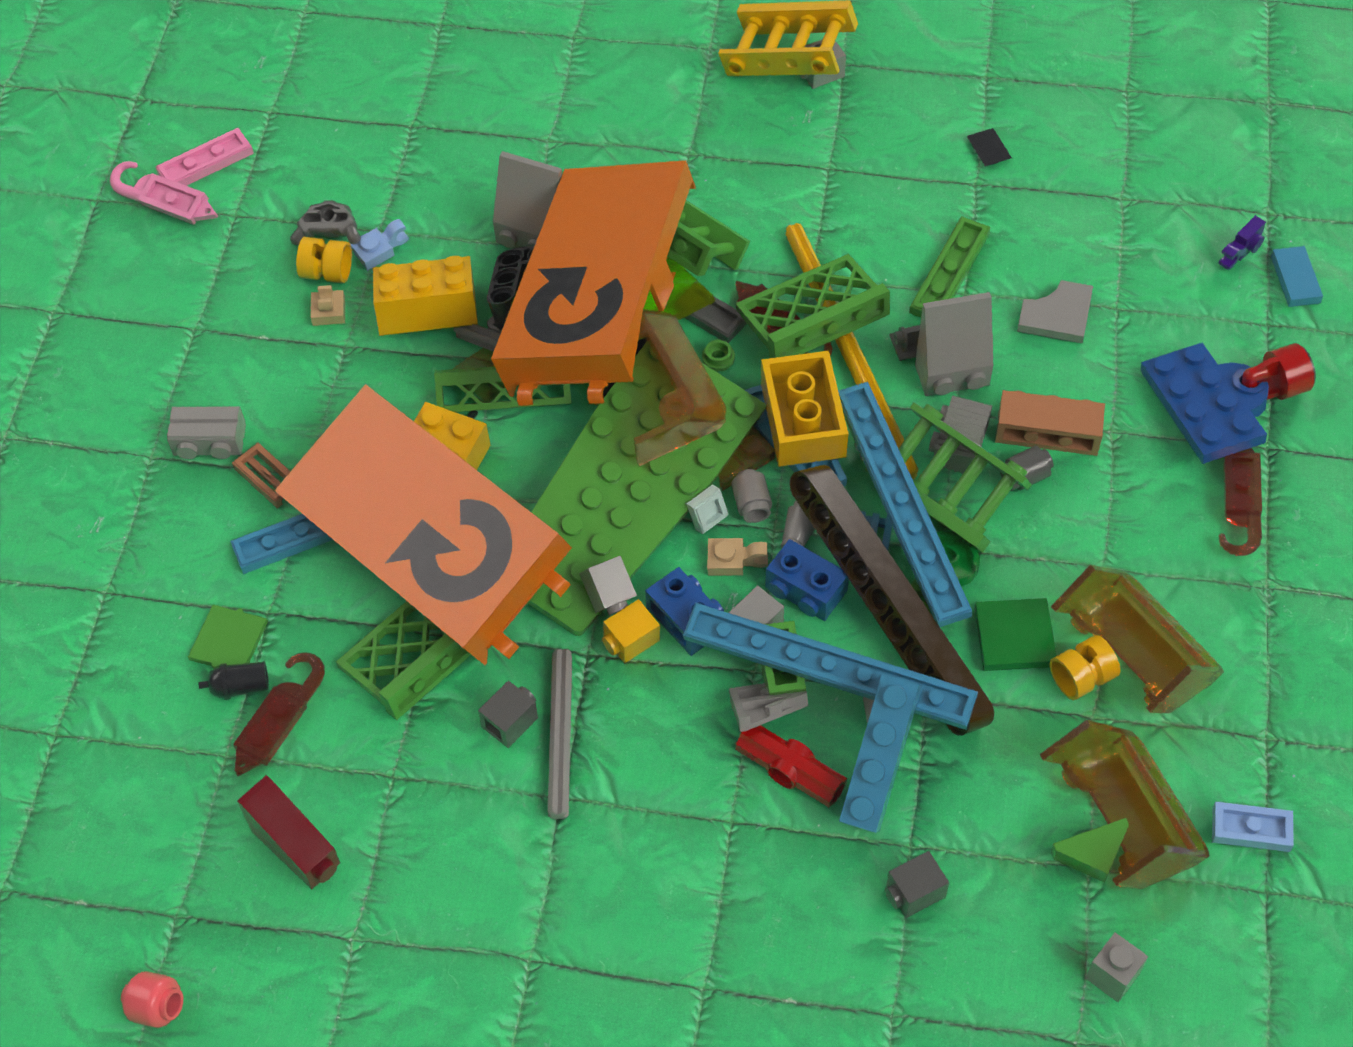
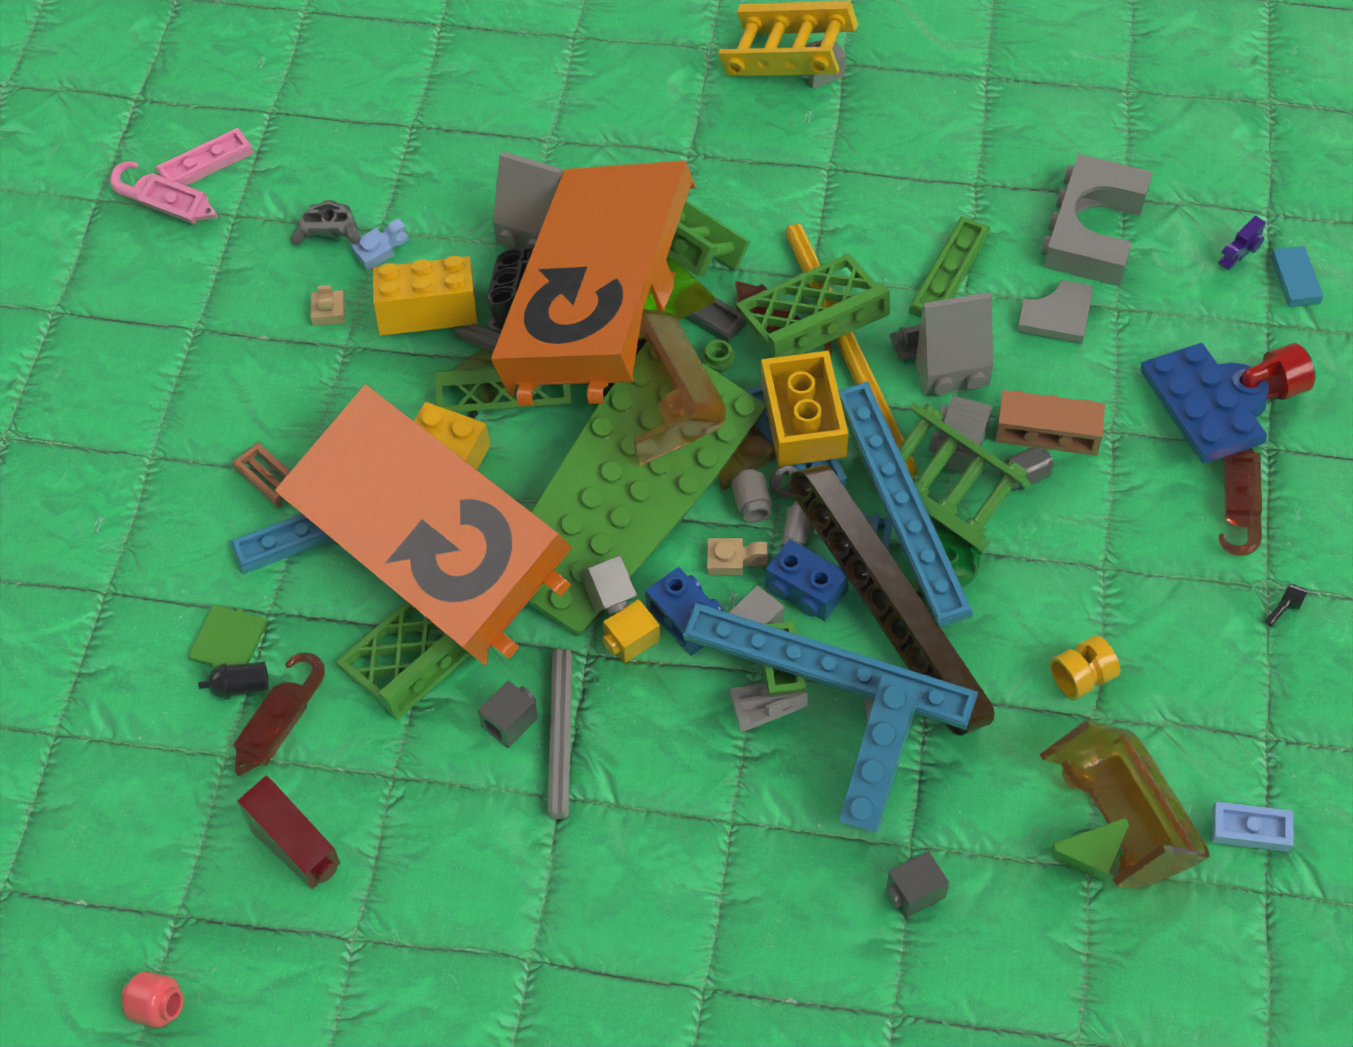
light grey brick [167,406,246,459] -> none
yellow wheel [296,237,352,283] -> none
light aqua tile [686,484,729,534] -> none
red piece [736,725,847,808] -> none
black piece [967,128,1012,166] -> none
green tile [974,598,1057,671] -> none
clear orange windscreen [1051,565,1224,713] -> none
light grey brick [1085,933,1149,1002] -> none
none -> dark grey bush [769,466,799,497]
none -> light grey arch [1041,154,1153,286]
none -> black hand [1265,584,1308,627]

